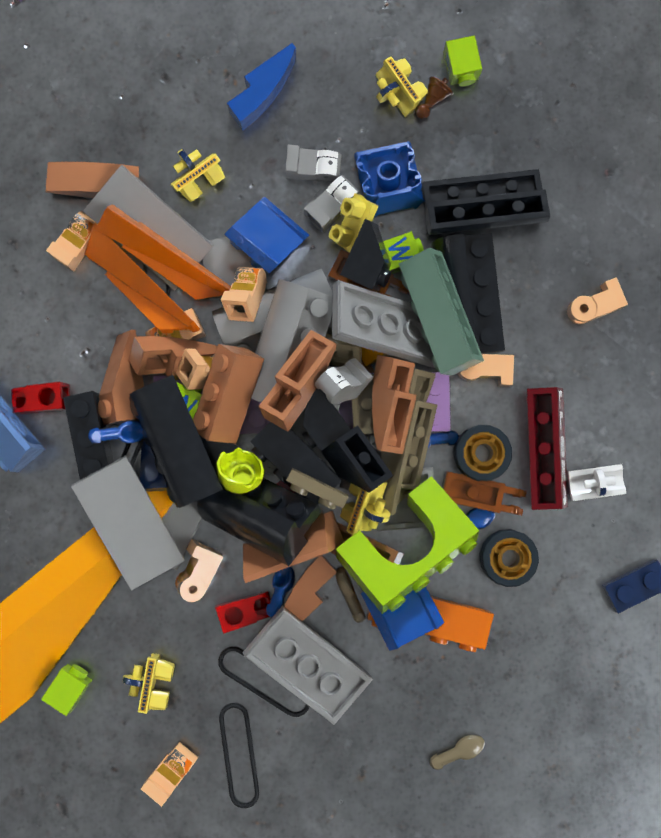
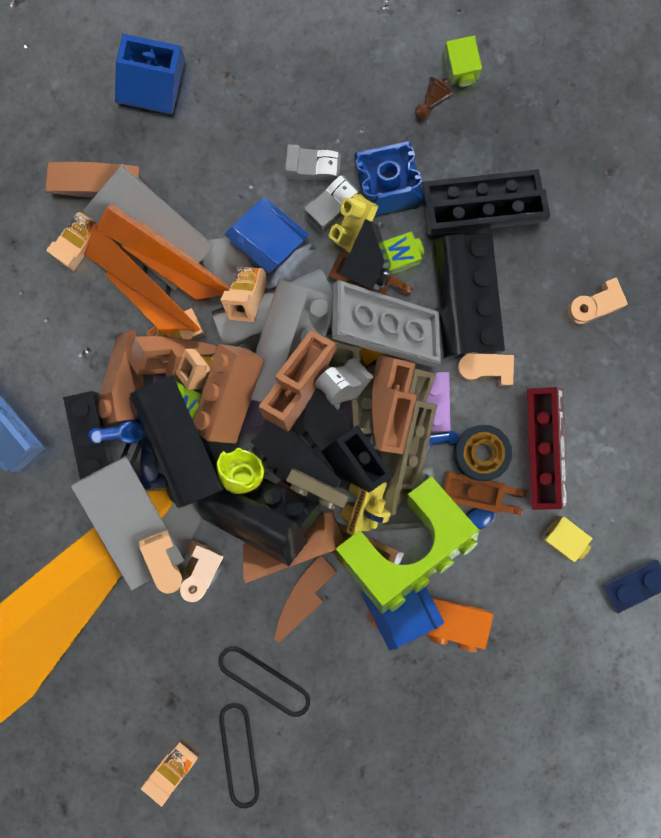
red leg [11,382,71,414] -> none
lime brick [41,664,93,716] -> none
light yellow hips [123,653,175,714] -> none
light yellow hips [170,149,225,202] -> none
red leg [215,591,271,634] -> none
blue slope [227,43,296,131] -> none
light grey tile [242,606,373,725] -> none
blue piece [266,566,295,618] -> none
dark tan piece [336,567,366,623] -> none
light yellow hips [375,56,428,117] -> none
sand green brick [399,248,484,376] -> none
dark tan piece [430,735,485,770] -> none
wheel [480,529,539,587] -> none
white hips [567,464,626,501] -> none
none -> blue slope [115,33,185,115]
none -> light nougat leg [139,530,182,594]
none -> light yellow brick [541,516,593,563]

